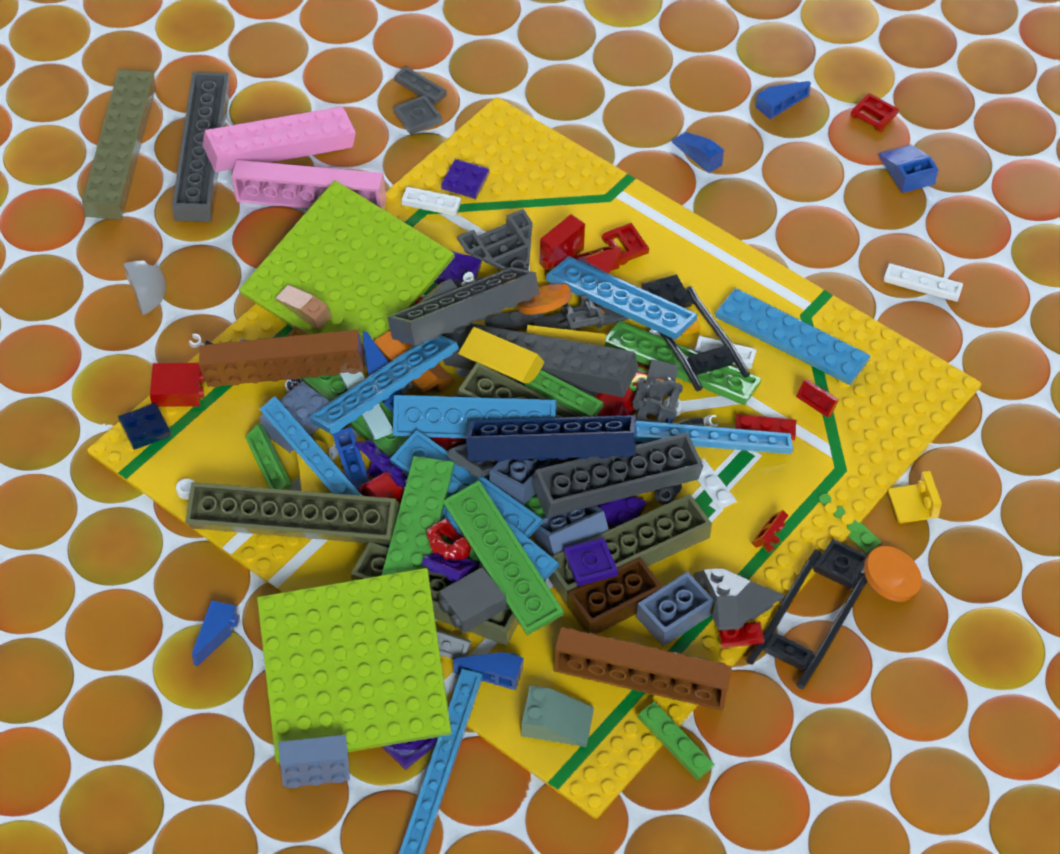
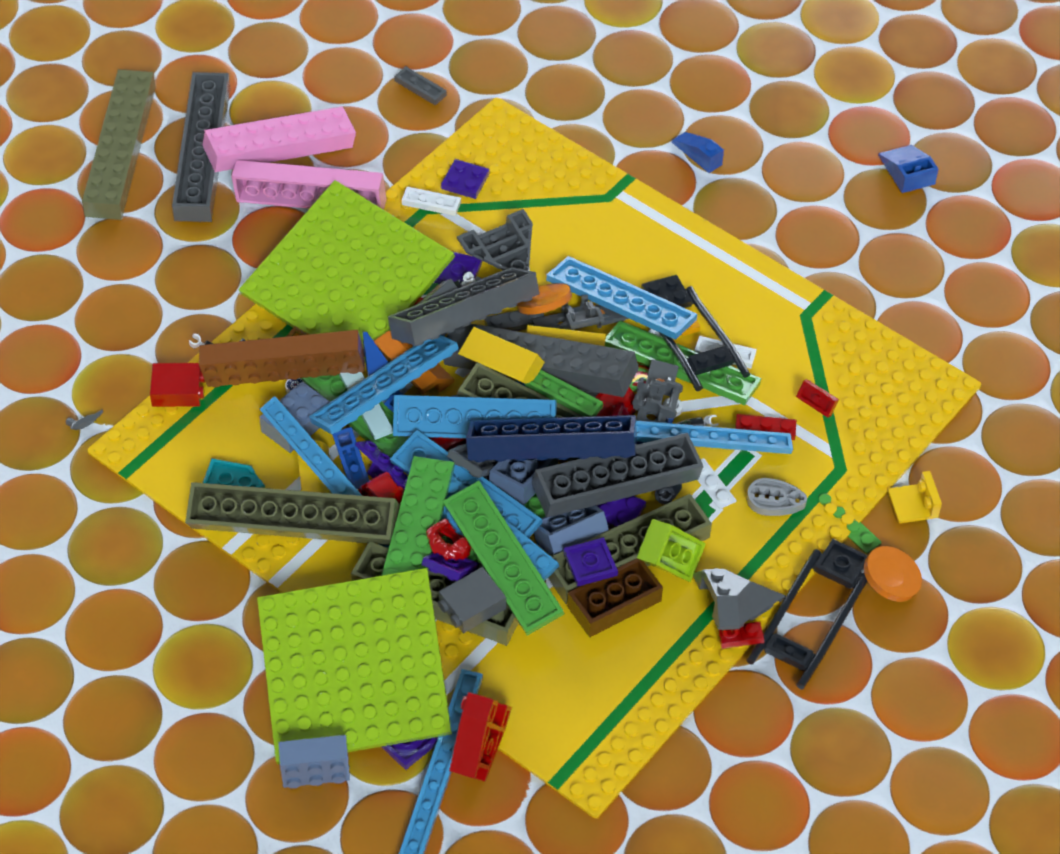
clear blue plate [118,403,171,450] -> none
light grey brick [123,261,166,315] -> none
white tile [176,479,194,500] -> none
blue slope [192,601,240,666] -> none
bright green plate [245,424,292,490] -> none
nougat slope [275,285,332,331] -> none
dark grey plate [393,95,442,135] -> none
light grey plate [437,630,471,659] -> none
blue slope [453,652,524,690] -> none
sand green slope [522,685,594,747] -> none
red brick [539,214,585,271] -> none
dark orange brick [554,627,732,711] -> none
red slope [573,246,621,274] -> none
red plate [601,223,649,266] -> none
sand blue brick [636,572,714,646] -> none
bright green plate [637,701,715,781] -> none
dark azure plate [715,288,871,386] -> none
red plate [751,510,789,552] -> none
blue slope [756,81,811,119] -> none
red plate [850,93,899,132] -> none
white plate [883,263,963,302] -> none
none -> dark grey bar [66,410,103,430]
none -> teal tile [203,459,265,488]
none -> red wedge [449,692,512,782]
none -> lime slope [637,519,706,582]
none -> light grey piece [747,478,807,516]

